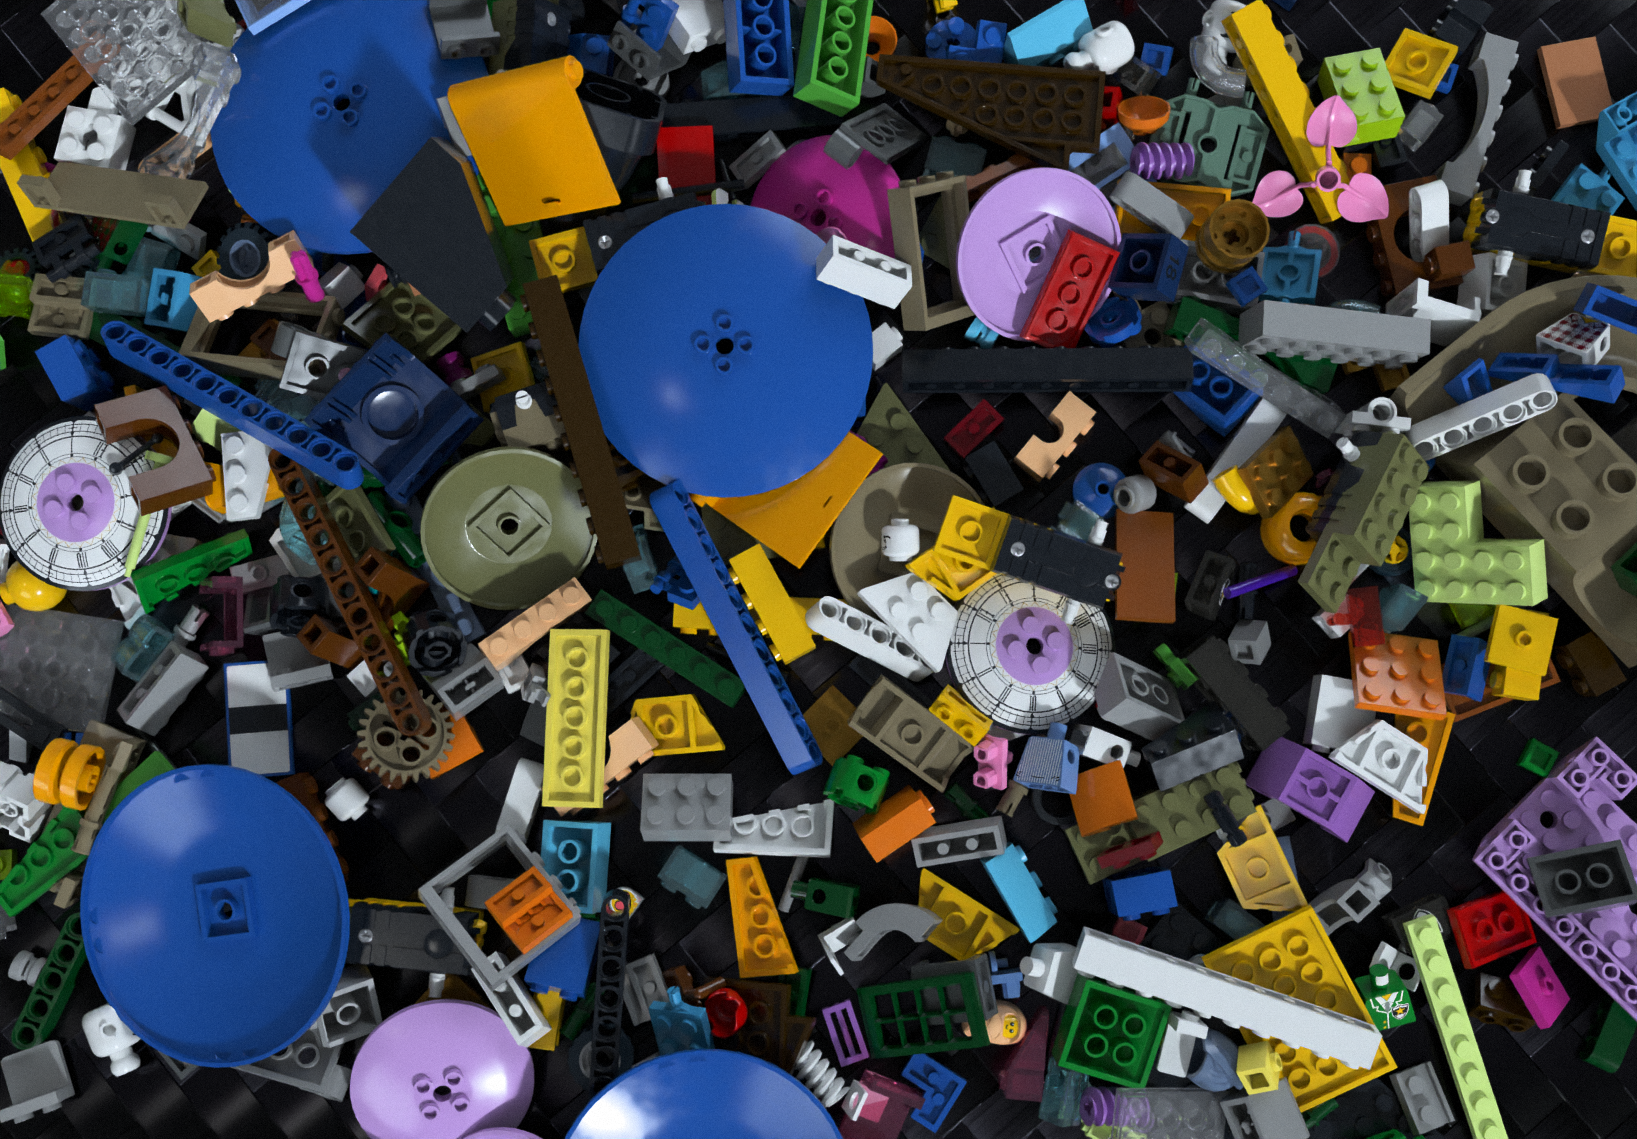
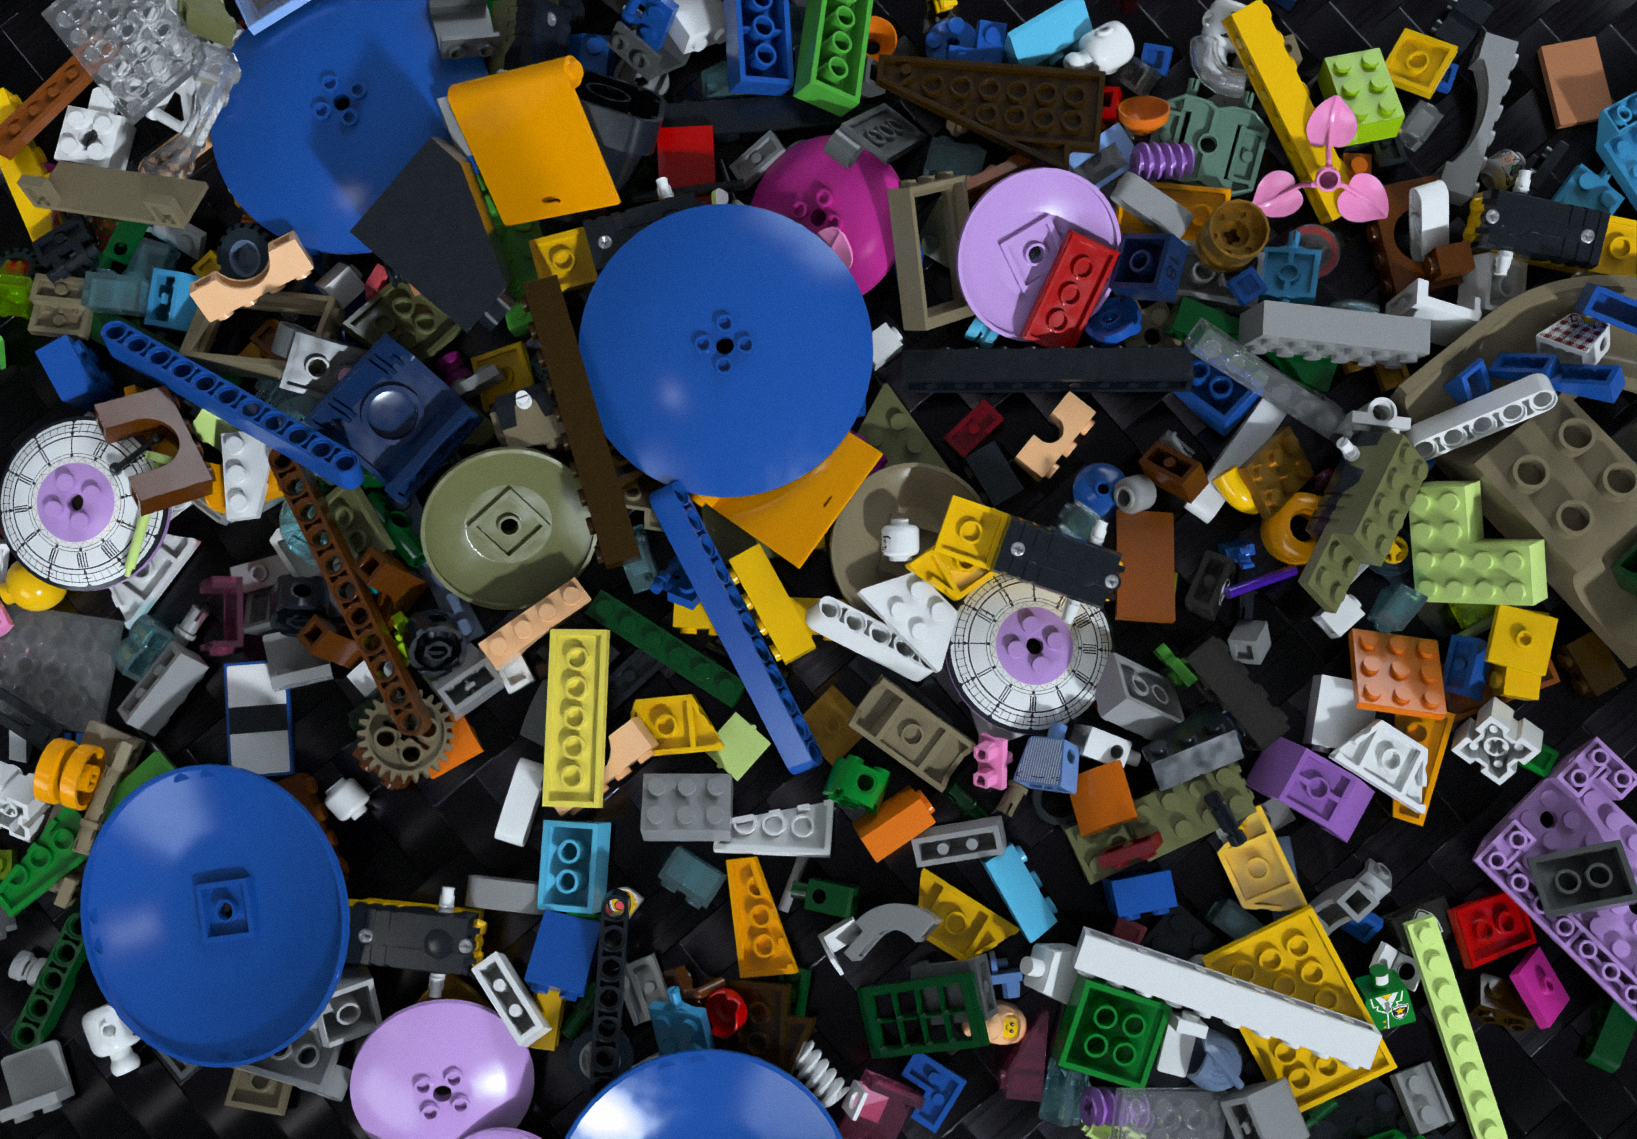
green wing [131,529,253,614] -> none
dark pink axle [290,250,325,303] -> none
light grey window [418,824,581,992] -> none
orange slope [484,866,573,955] -> none
light grey plate [520,663,551,707] -> none
white brick [816,235,912,309] -> none
medium lavender tile [822,998,869,1067] -> none
yellow bracket [928,684,993,747] -> none
light yellow brick [1236,1041,1283,1095] -> none
clear red plate [1326,586,1386,648] -> none
none -> dark tan plate [224,1051,293,1116]
none -> yellowish green piece [705,712,771,781]
none -> blue plate [1217,538,1256,570]
none -> blue plate [1340,912,1384,944]
none -> white brick [1451,696,1544,785]
none -> light grey head [1480,149,1526,190]

